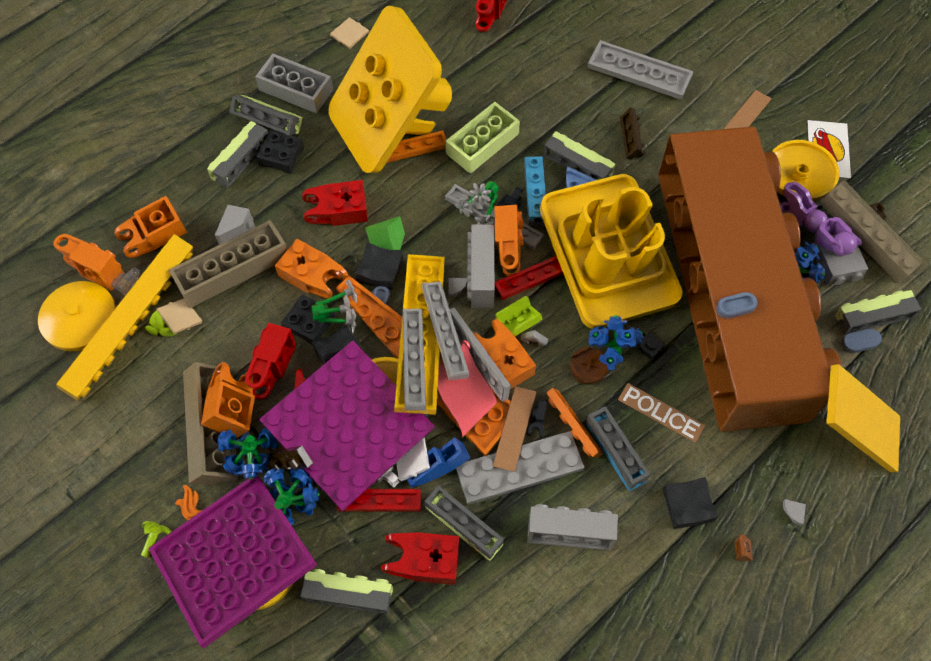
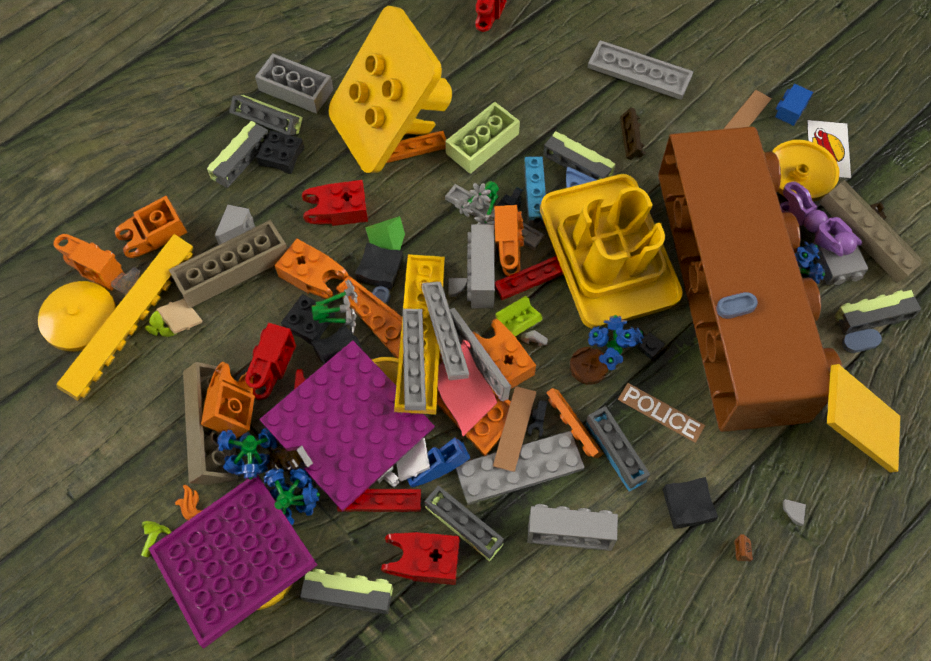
tan piece [330,17,369,49] -> none
none -> blue brick [776,84,813,126]

